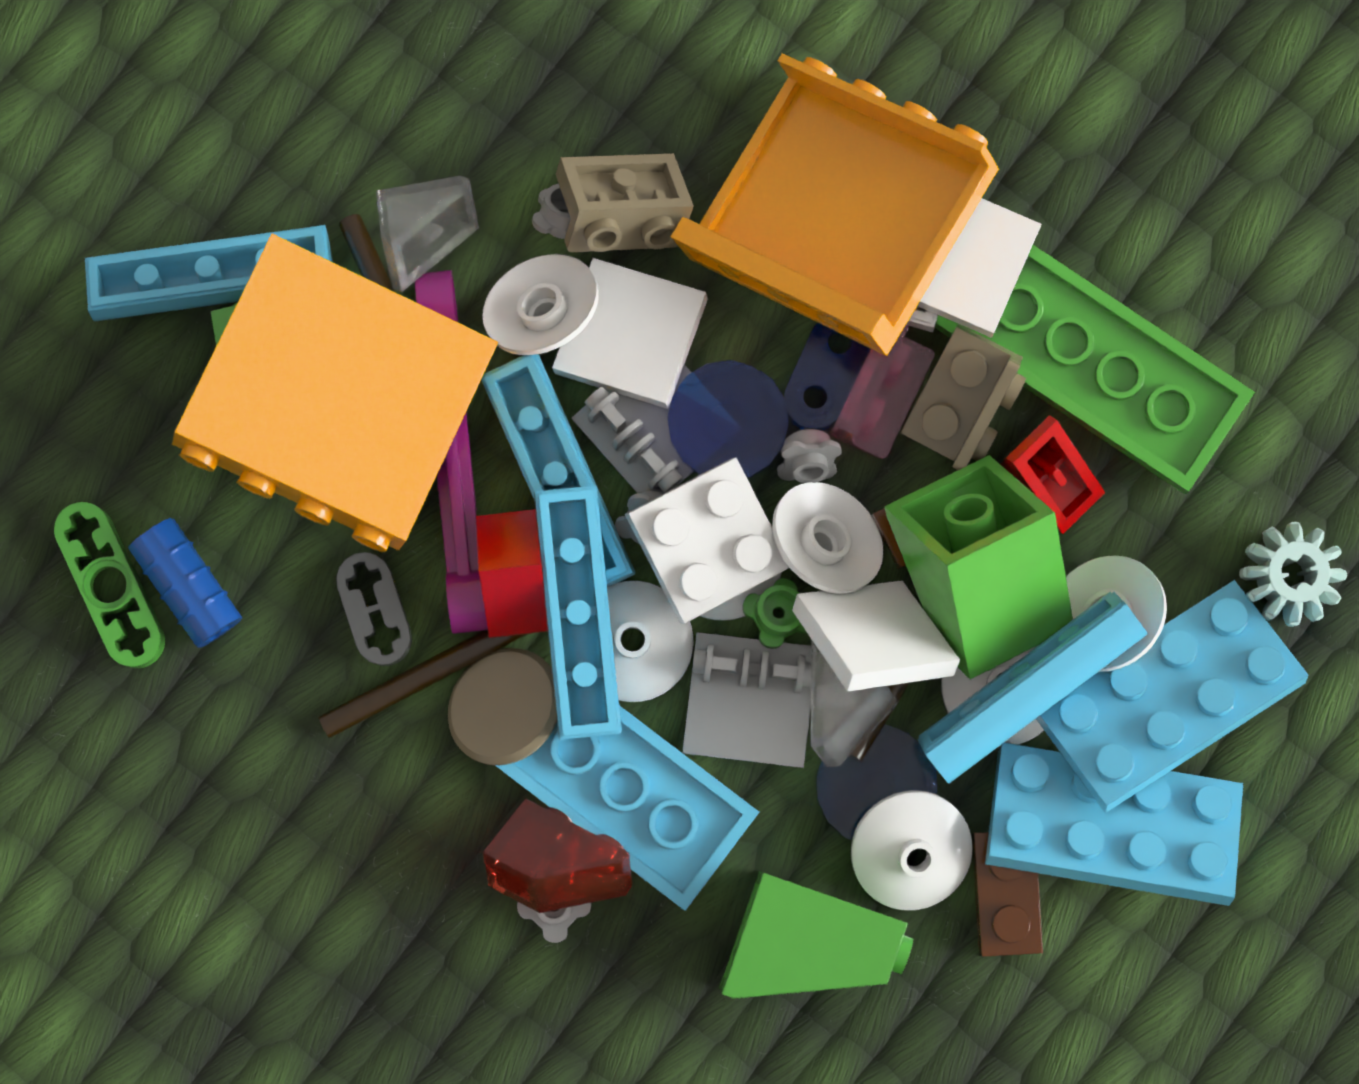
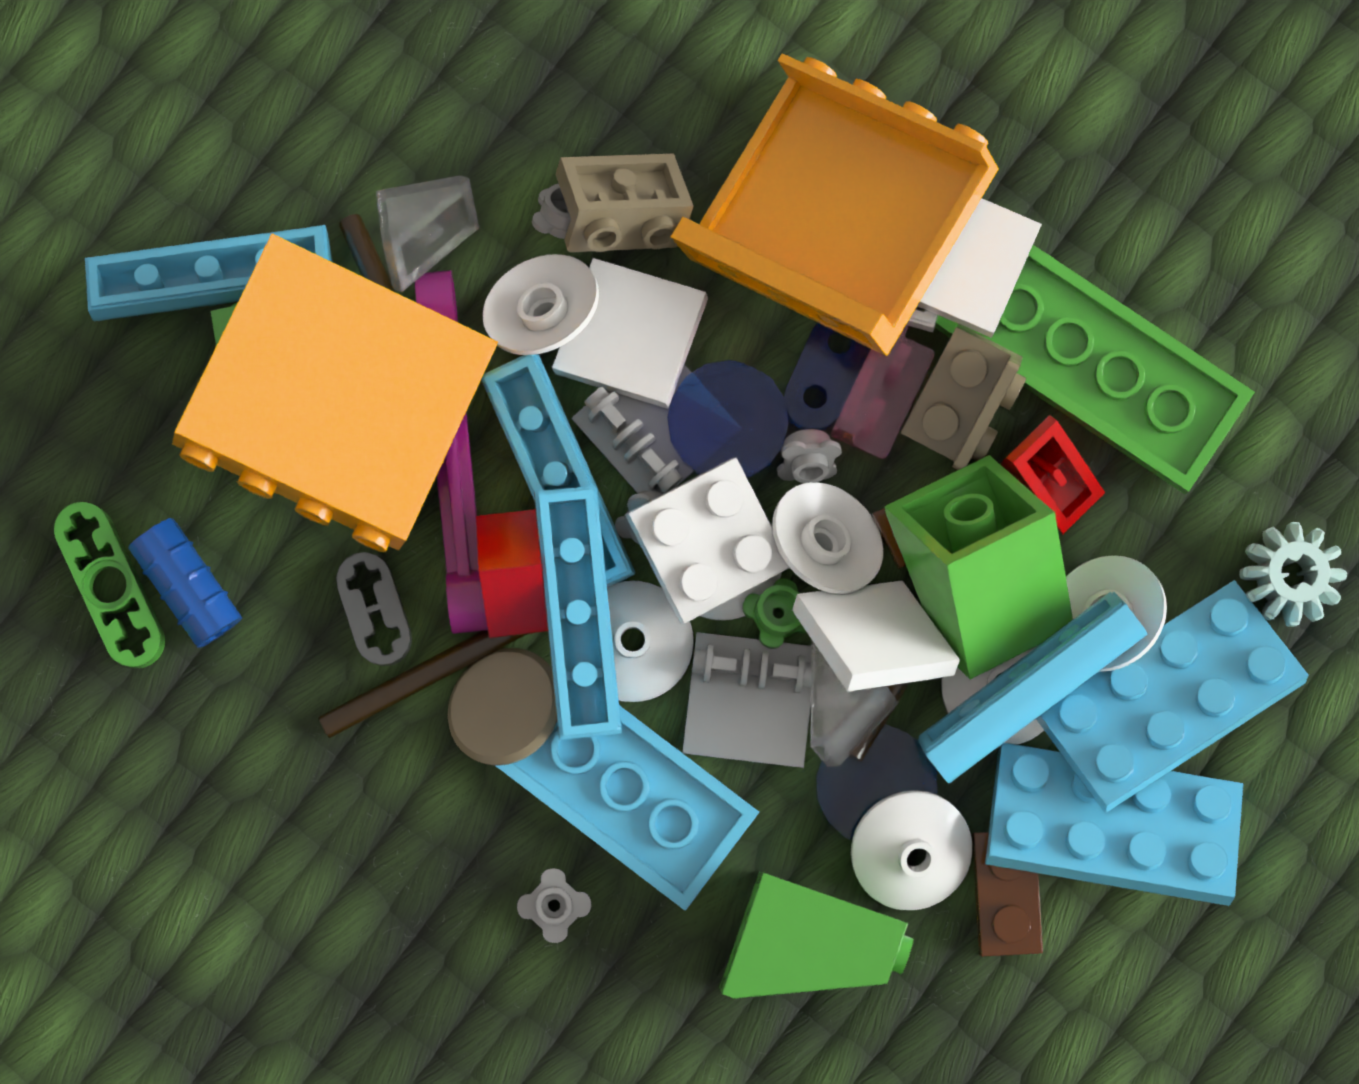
clear red slope [483,799,632,913] -> none

